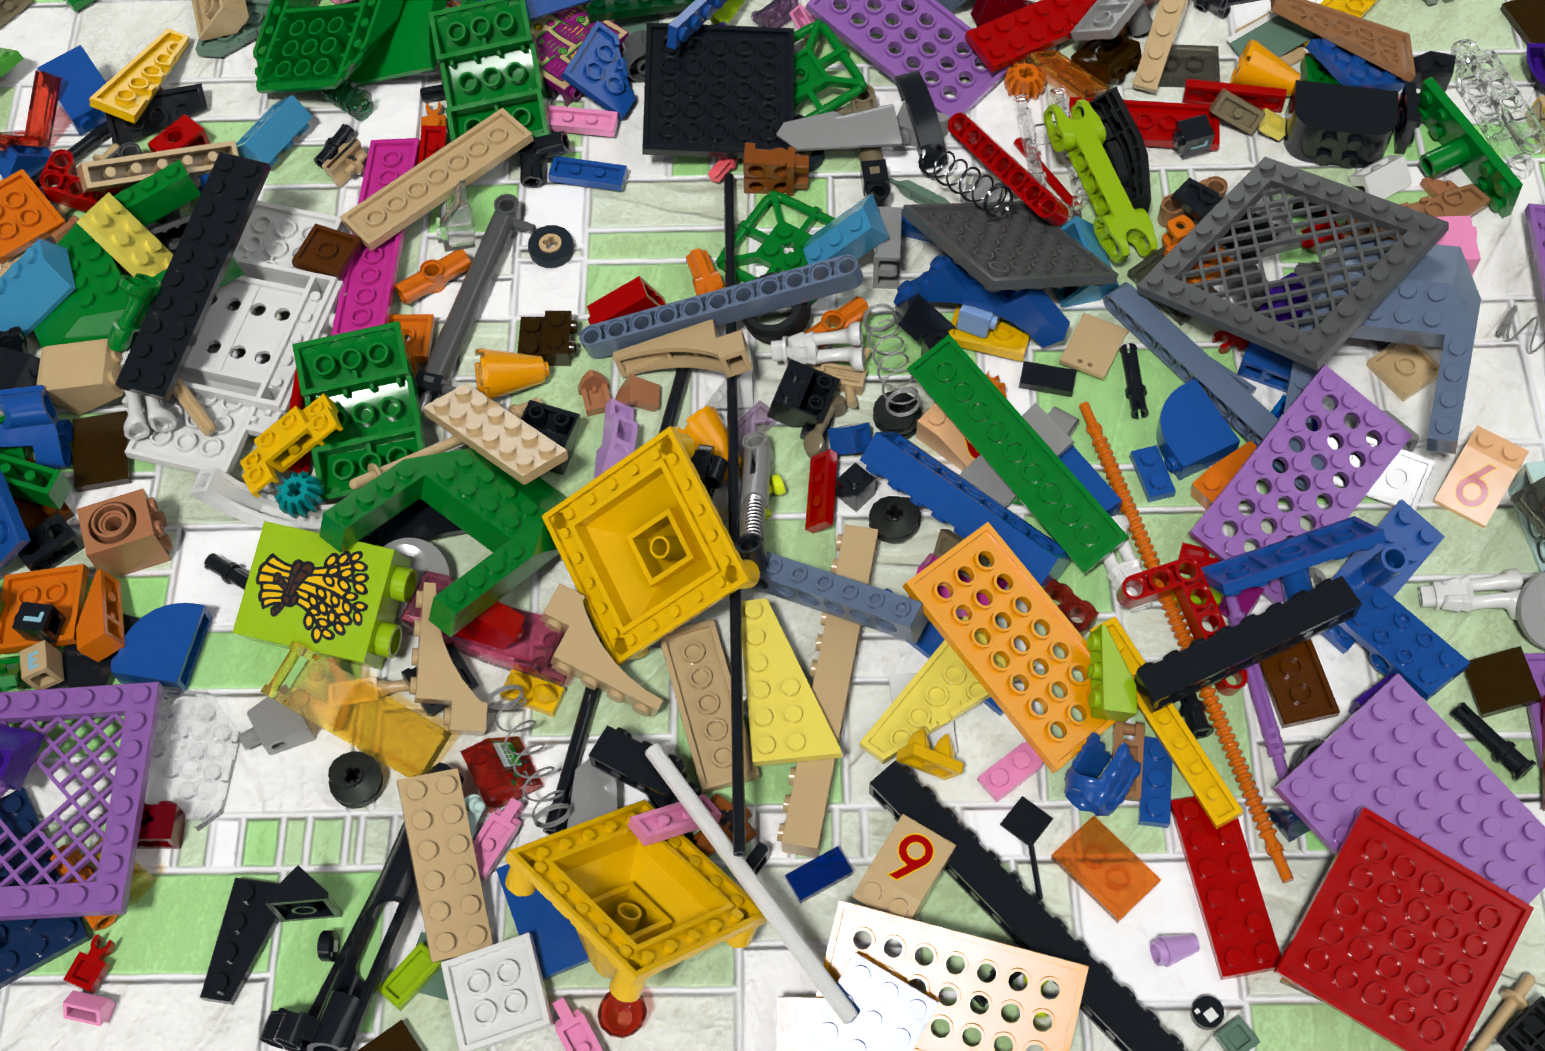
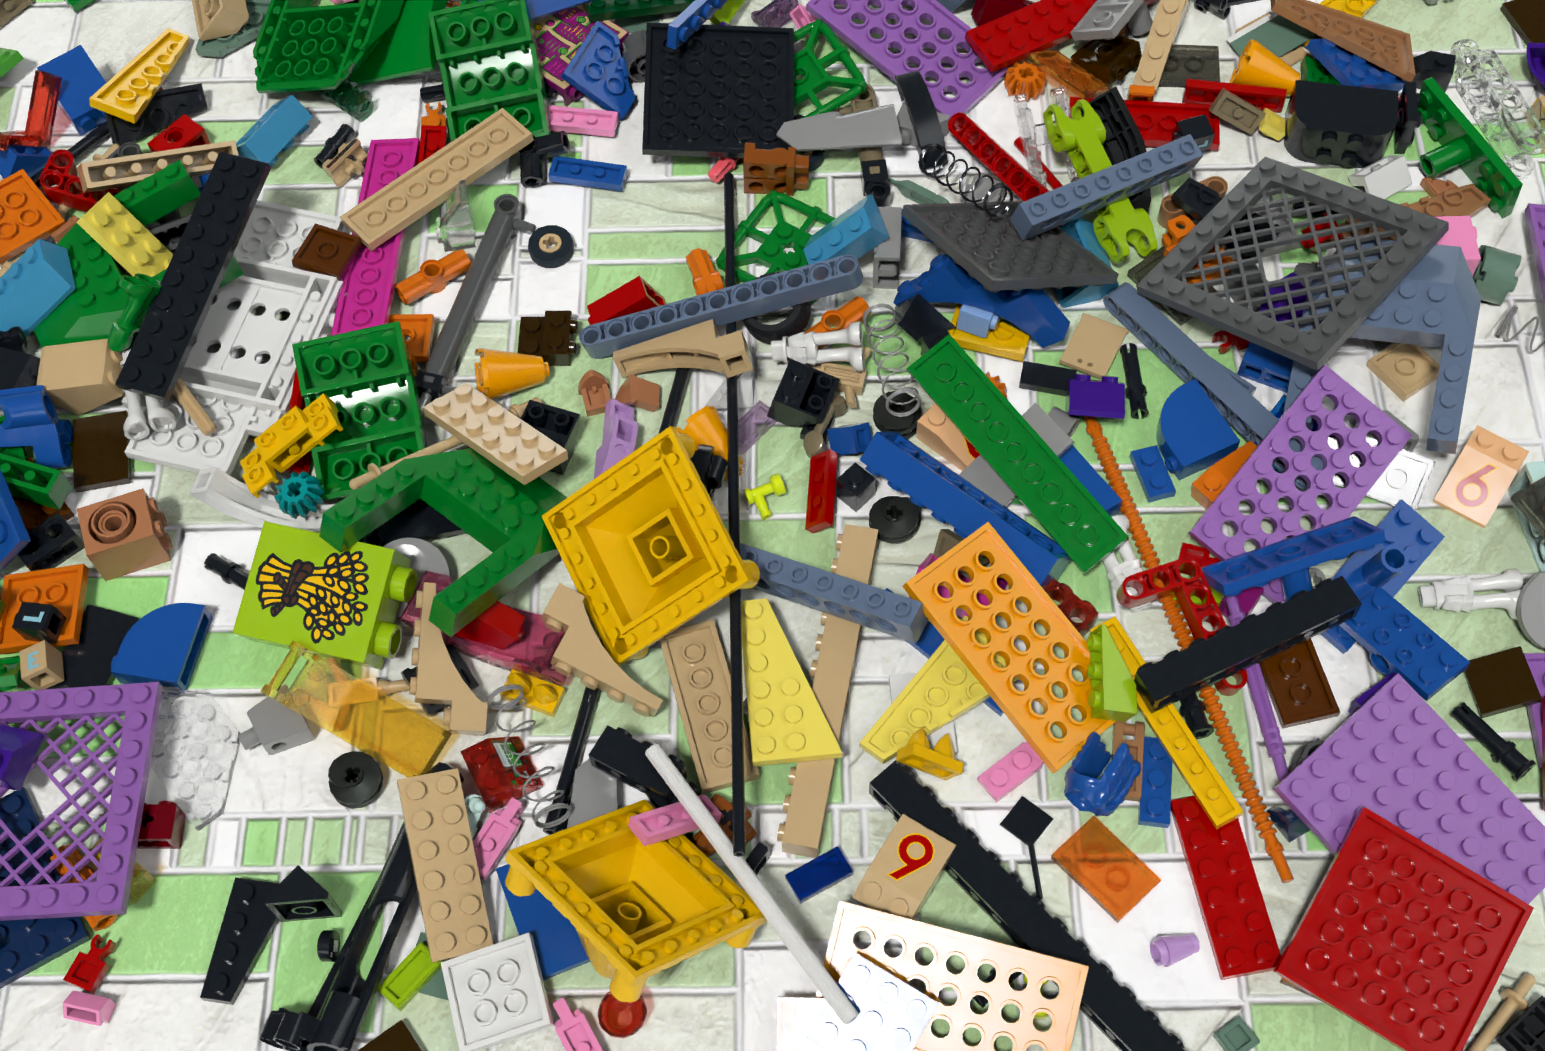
orange slope [76,568,125,662] -> none
piece [734,431,774,572] -> none
black tile [1190,996,1224,1030] -> none
none -> sand blue brick [1010,134,1203,241]
none -> dark purple slope [1065,374,1125,419]
none -> orange tile [1126,85,1155,101]
none -> sand green brick [1472,245,1521,305]

